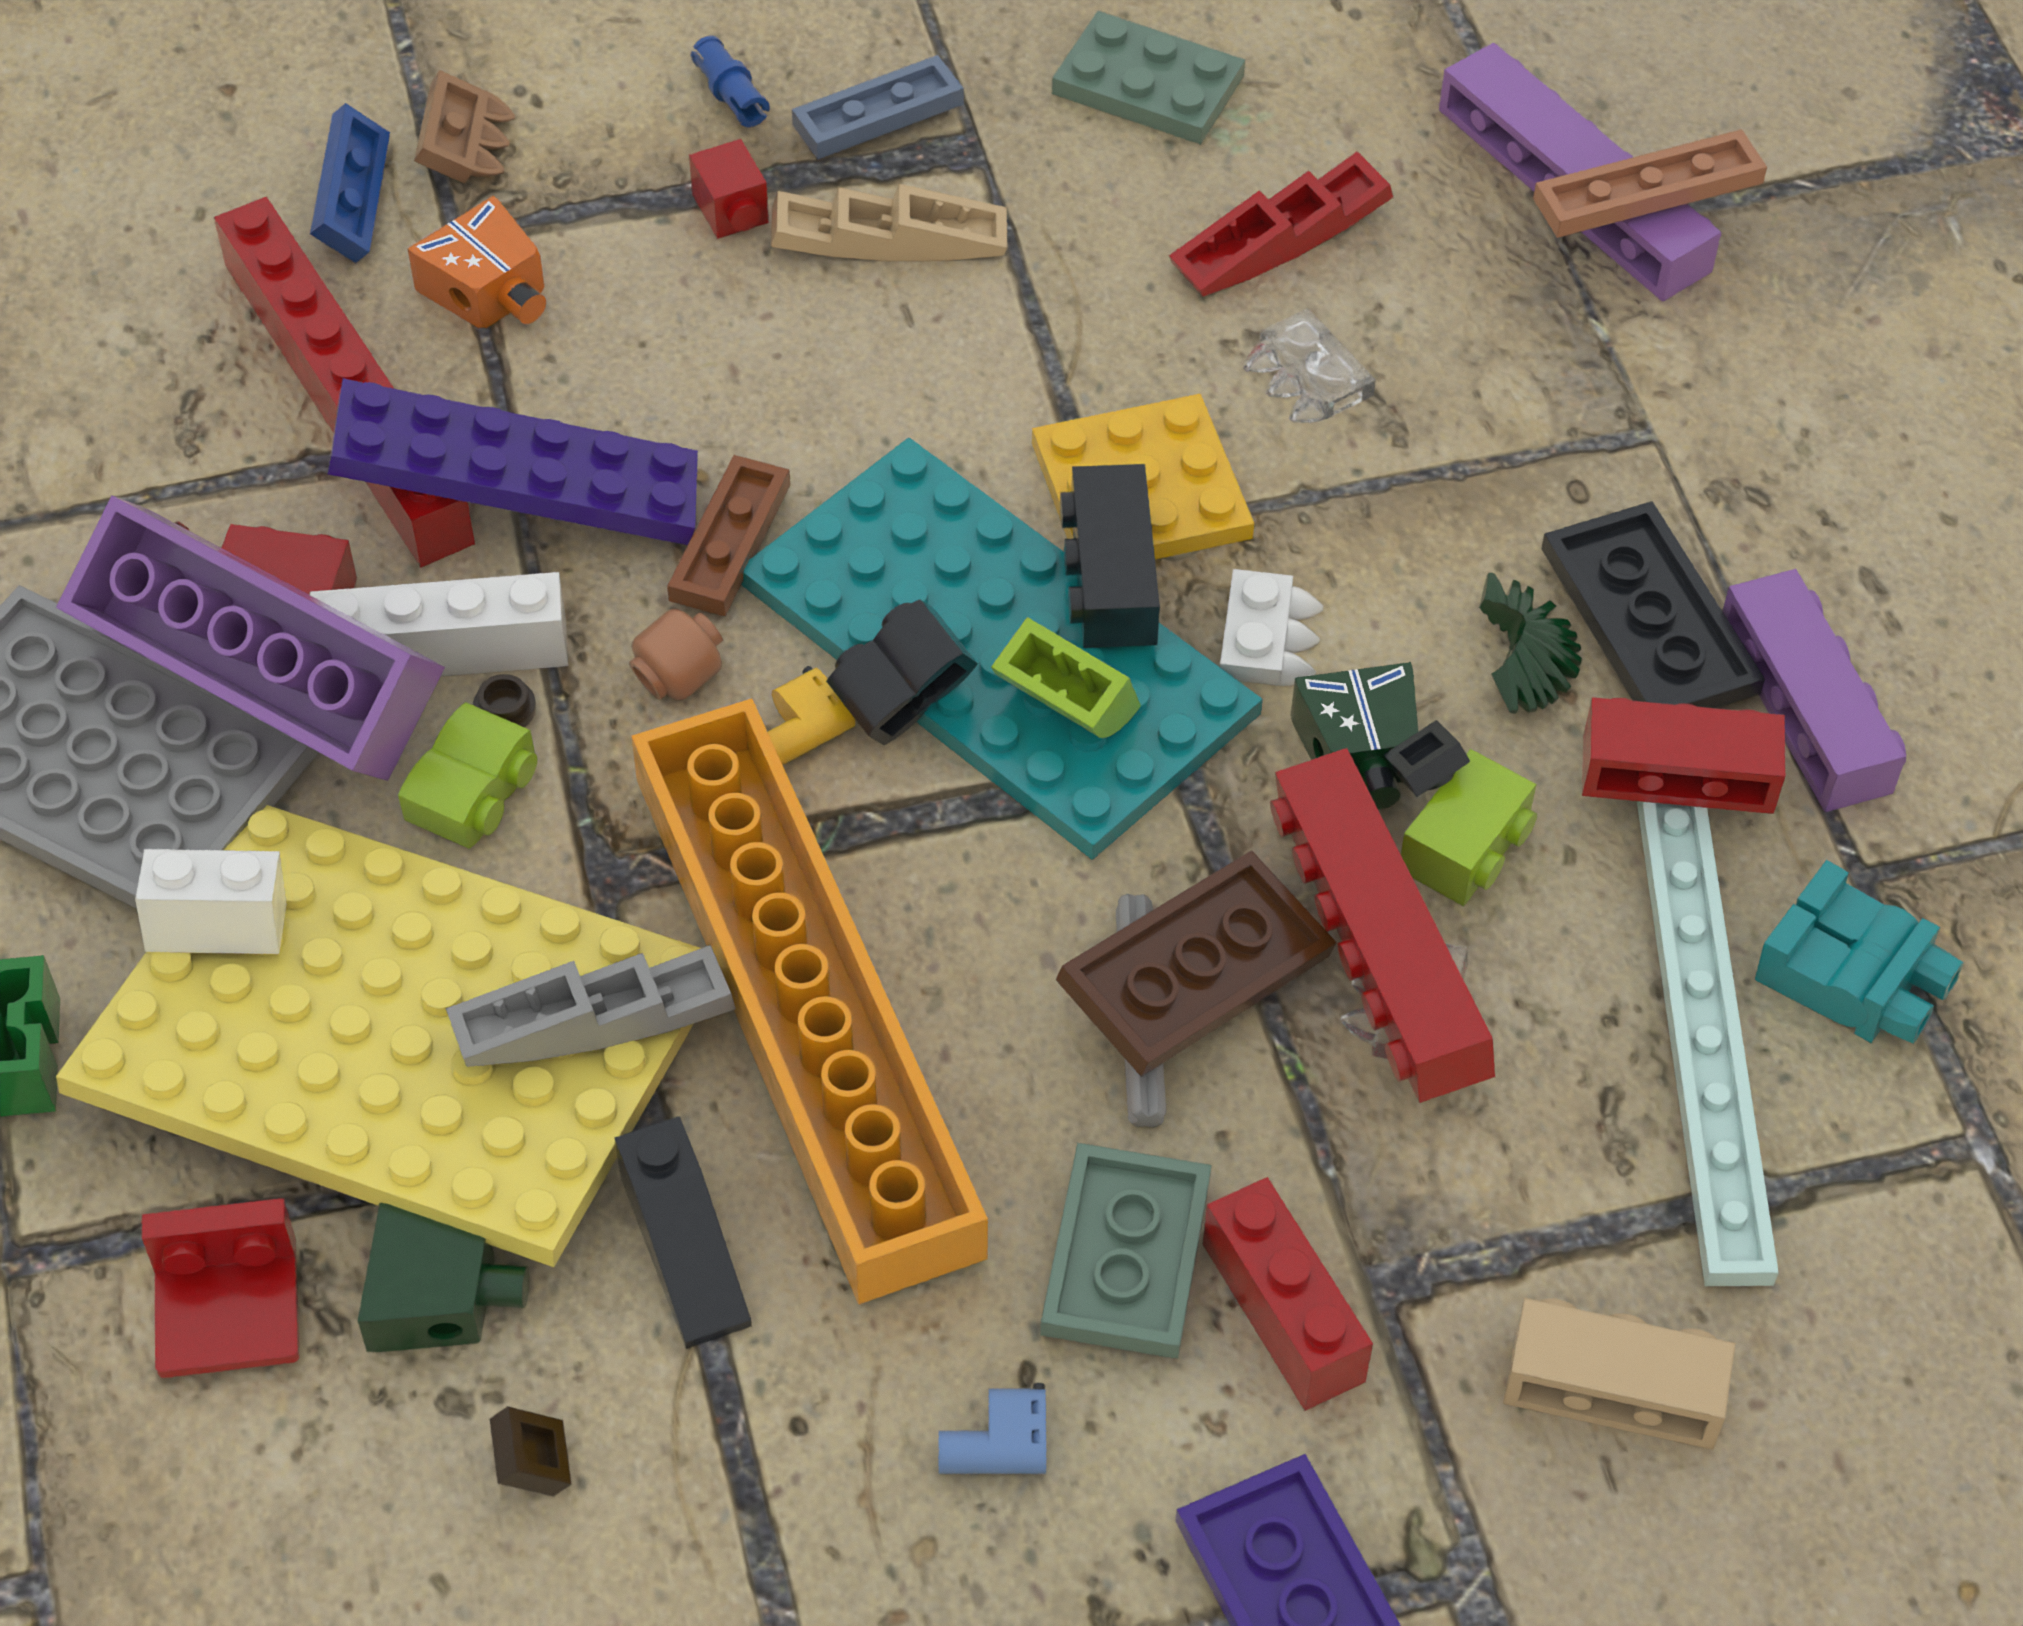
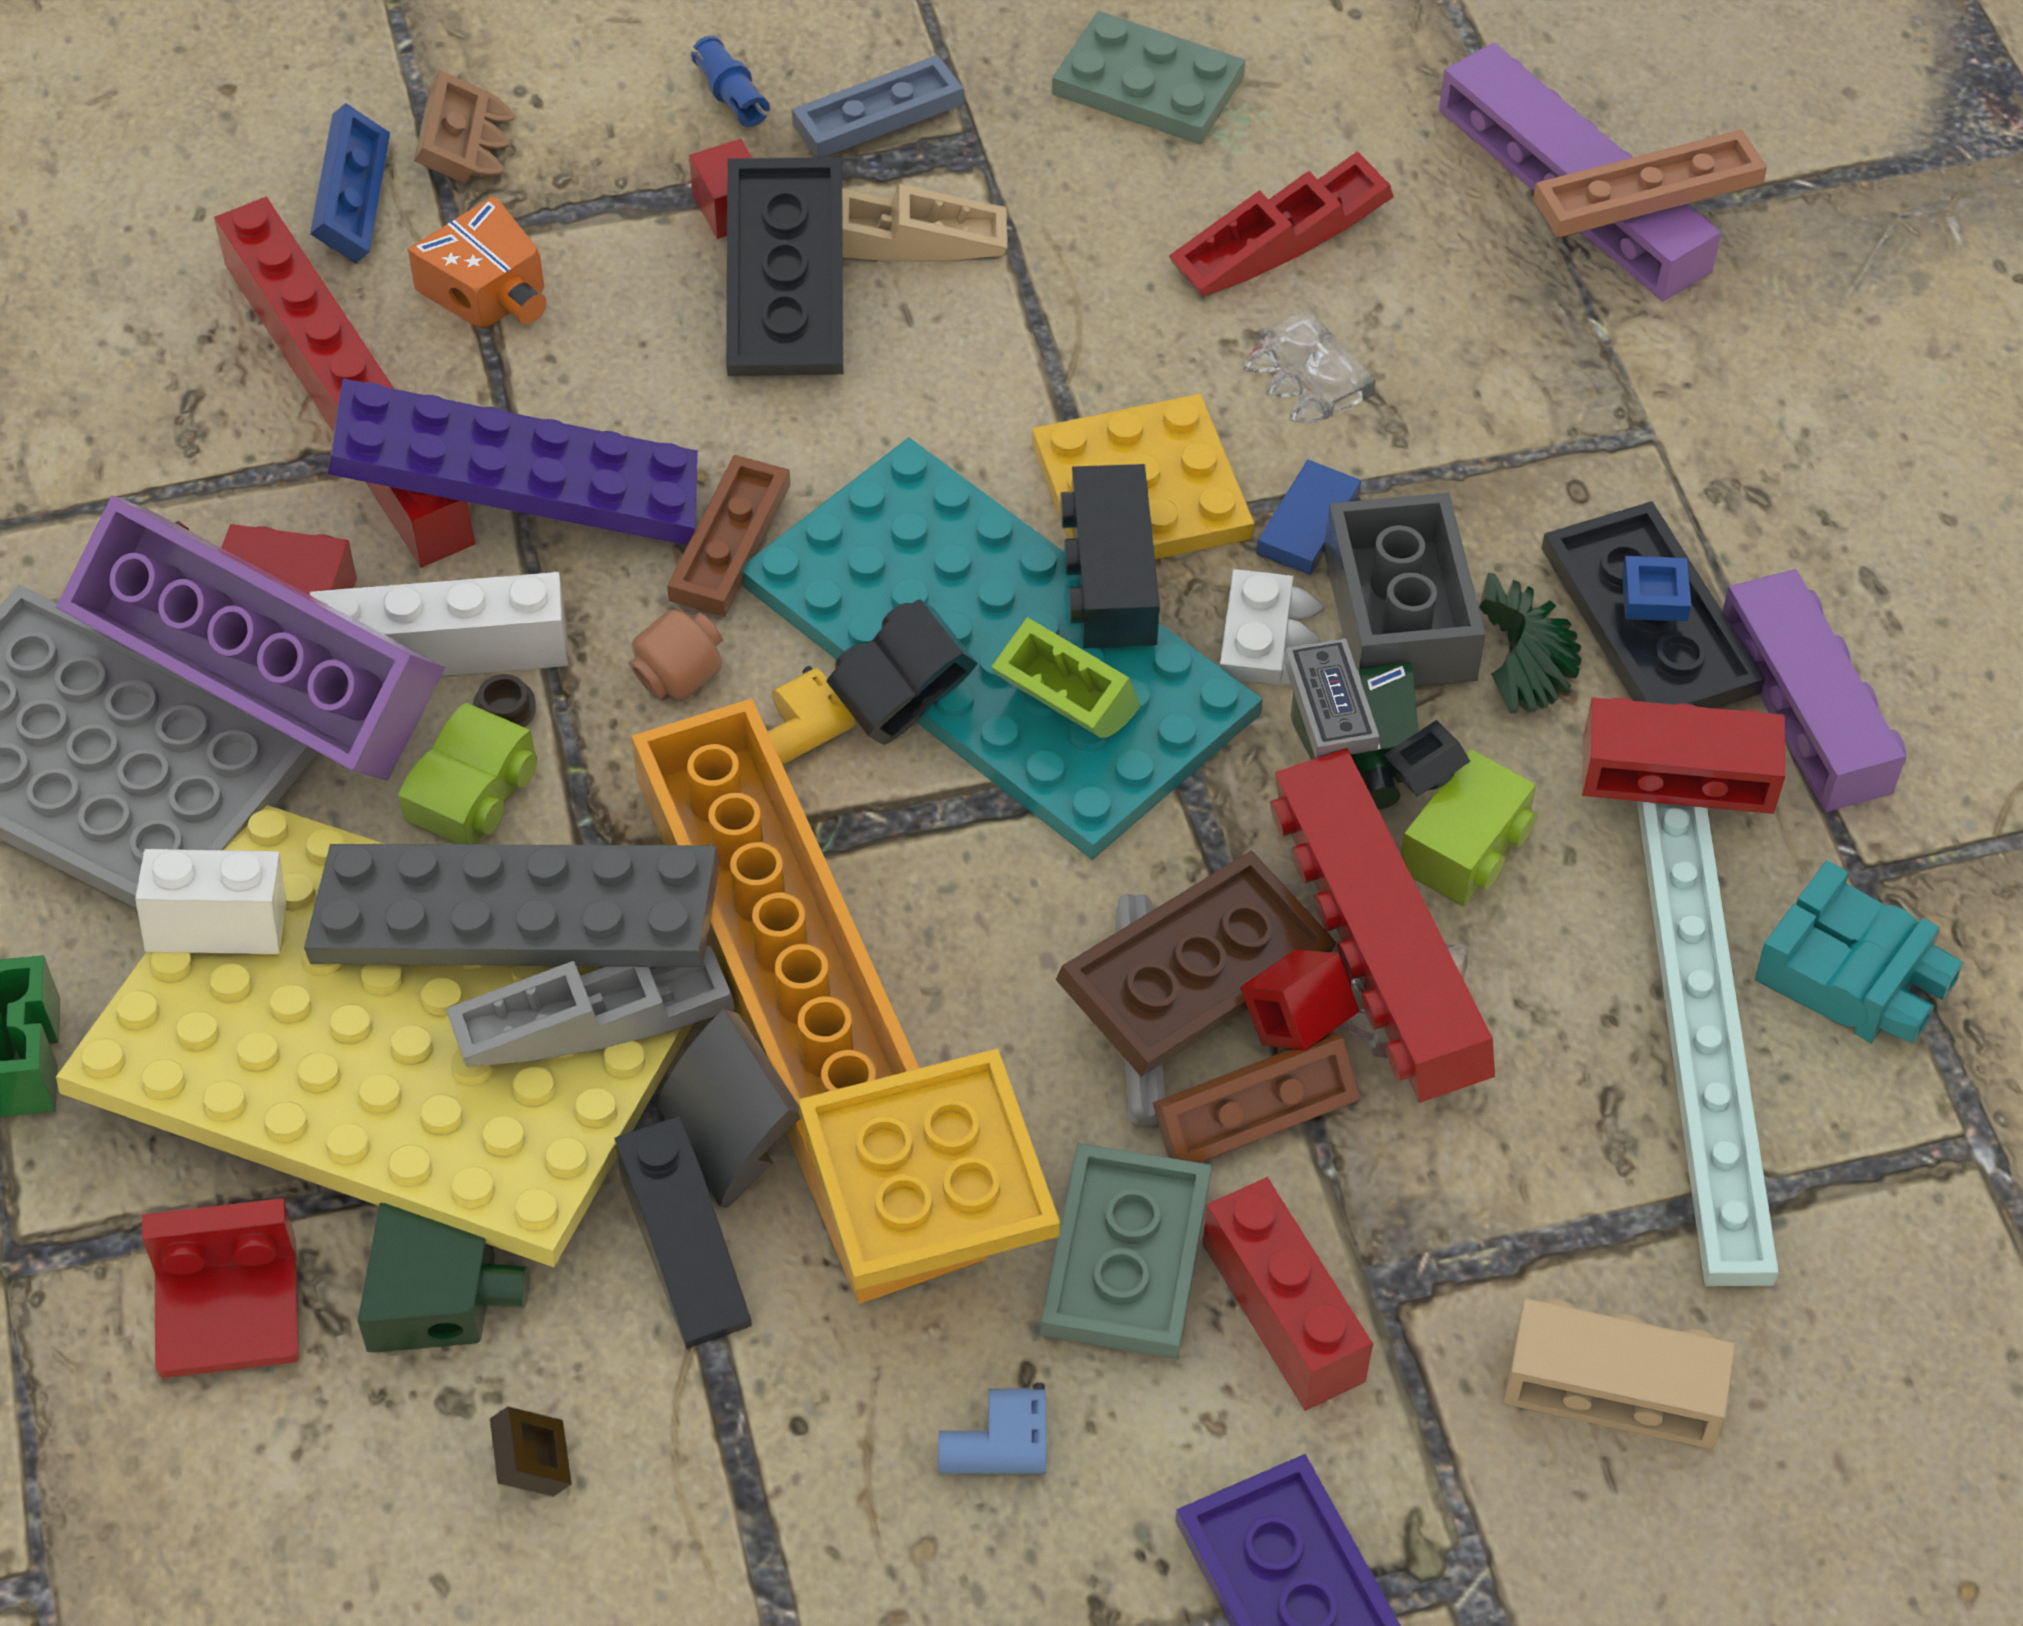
none -> dark grey plate [304,844,720,967]
none -> dark grey slope [656,1009,800,1208]
none -> black plate [726,157,844,376]
none -> yellow plate [798,1048,1060,1291]
none -> dark orange plate [1152,1033,1361,1163]
none -> red brick [1240,949,1360,1050]
none -> blue tile [1256,459,1361,575]
none -> tile [1284,638,1380,758]
none -> dark grey brick [1324,492,1486,686]
none -> blue plate [1622,556,1691,622]

